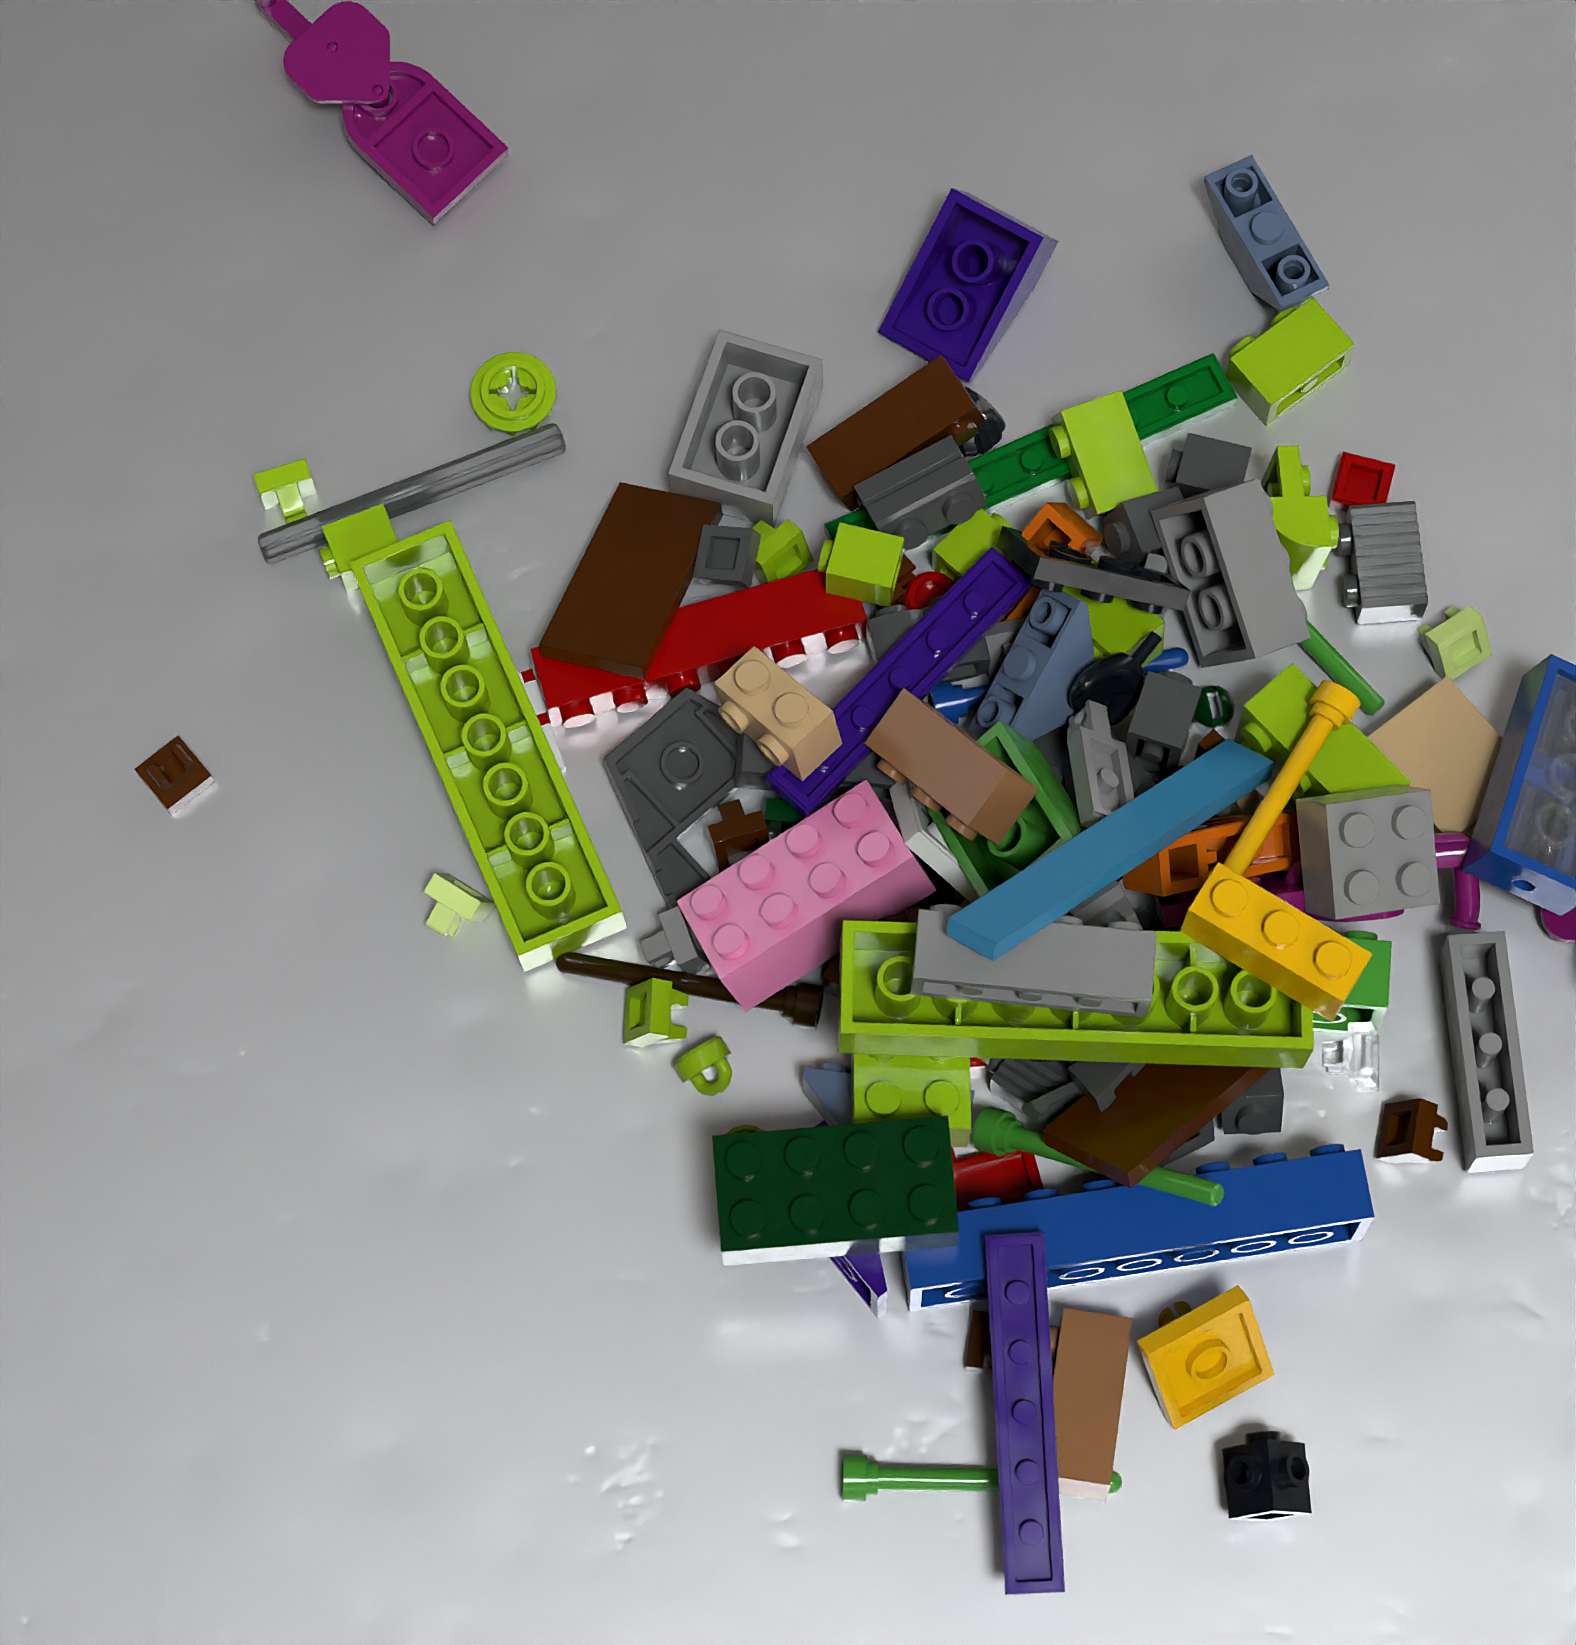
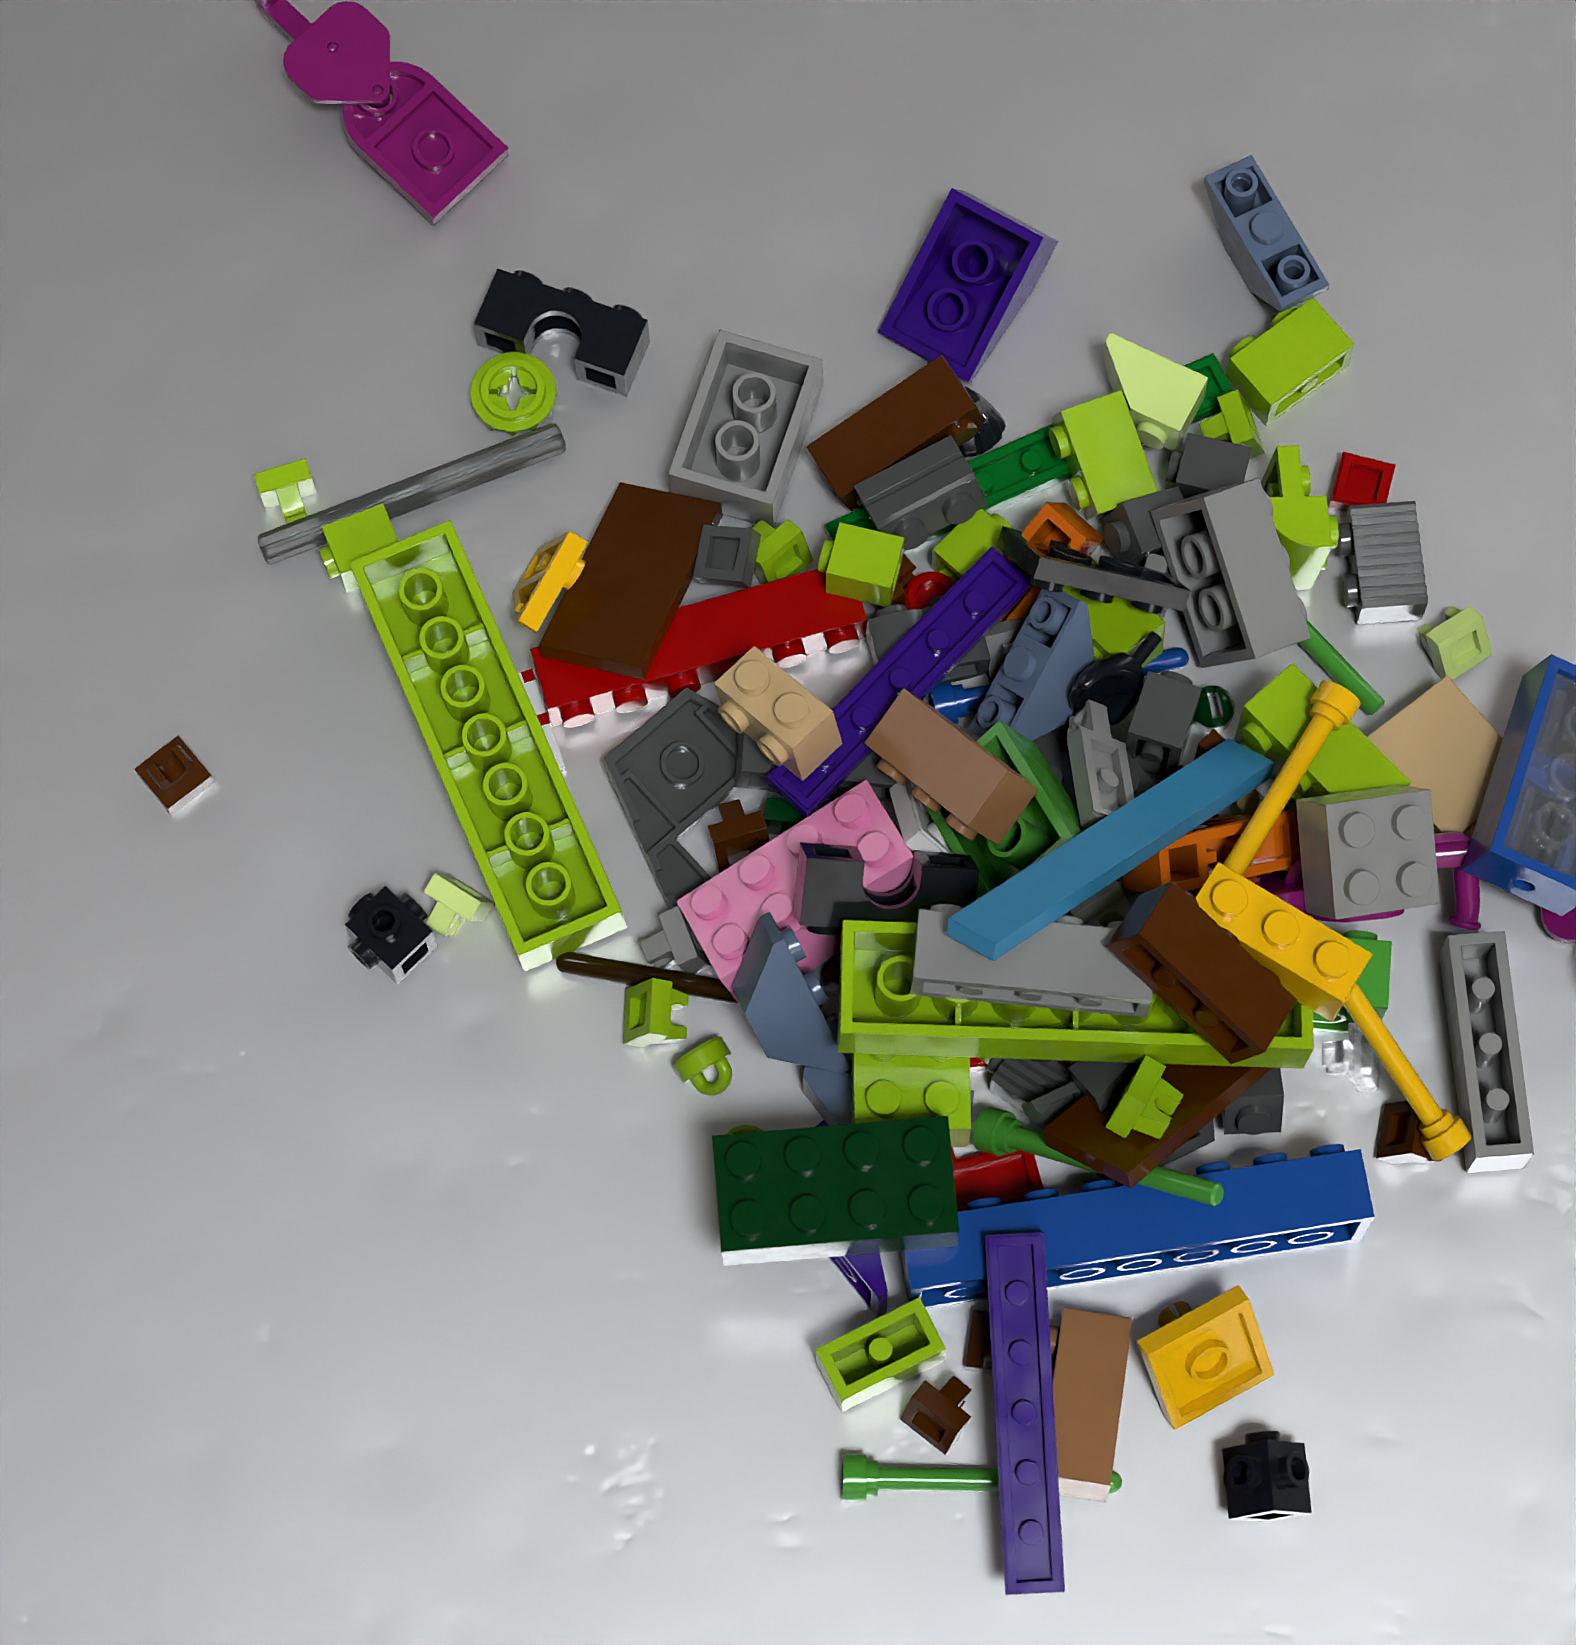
none -> black brick [345,886,438,985]
none -> black arch [473,268,650,397]
none -> yellow wing [512,531,588,633]
none -> sand blue slope [731,912,851,1074]
none -> black arch [793,842,980,935]
none -> lime brick [815,1297,946,1412]
none -> reddish brown tile [900,1375,972,1455]
none -> yellowish green slope [1102,332,1208,451]
none -> lime tile [1105,1055,1183,1139]
none -> reddish brown brick [1106,881,1297,1064]
none -> lime tile [1199,389,1265,459]
none -> yellow piece [1310,916,1472,1161]

